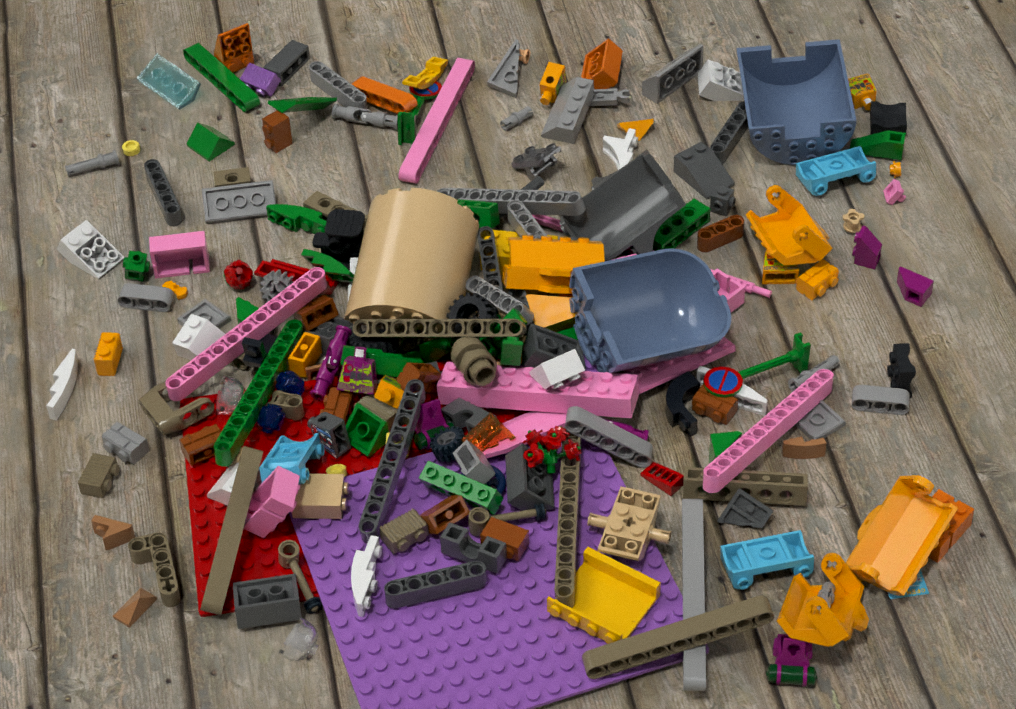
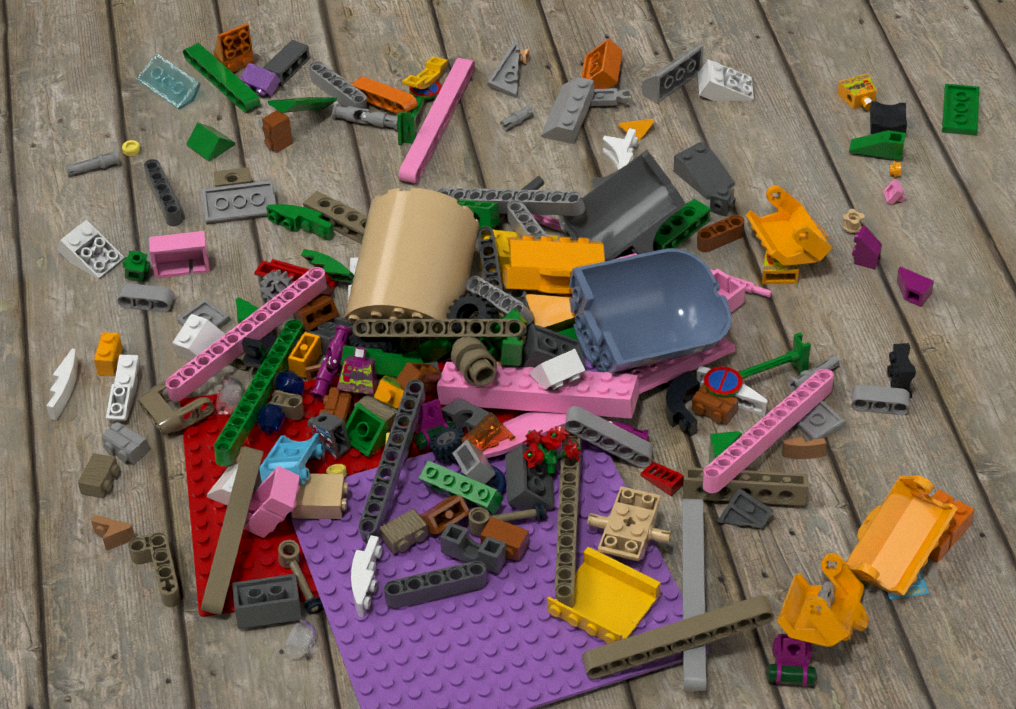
medium nougat slope [113,588,157,628] -> none
light orange piece [162,281,188,300] -> none
dark orange brick [179,424,221,466] -> none
red piece [224,259,253,290] -> none
black piece [312,209,365,271] -> none
flat silver shield [511,143,561,181] -> none
light orange torso [539,62,566,105] -> none
dark grey beam [710,101,748,164] -> none
medium azure piece [720,530,814,590] -> none
sand blue cylinder [736,39,857,165] -> none
medium azure piece [796,146,876,196] -> none
light orange brick [796,259,839,300] -> none
none -> white slope [106,355,140,421]
none -> green tile [942,84,980,136]

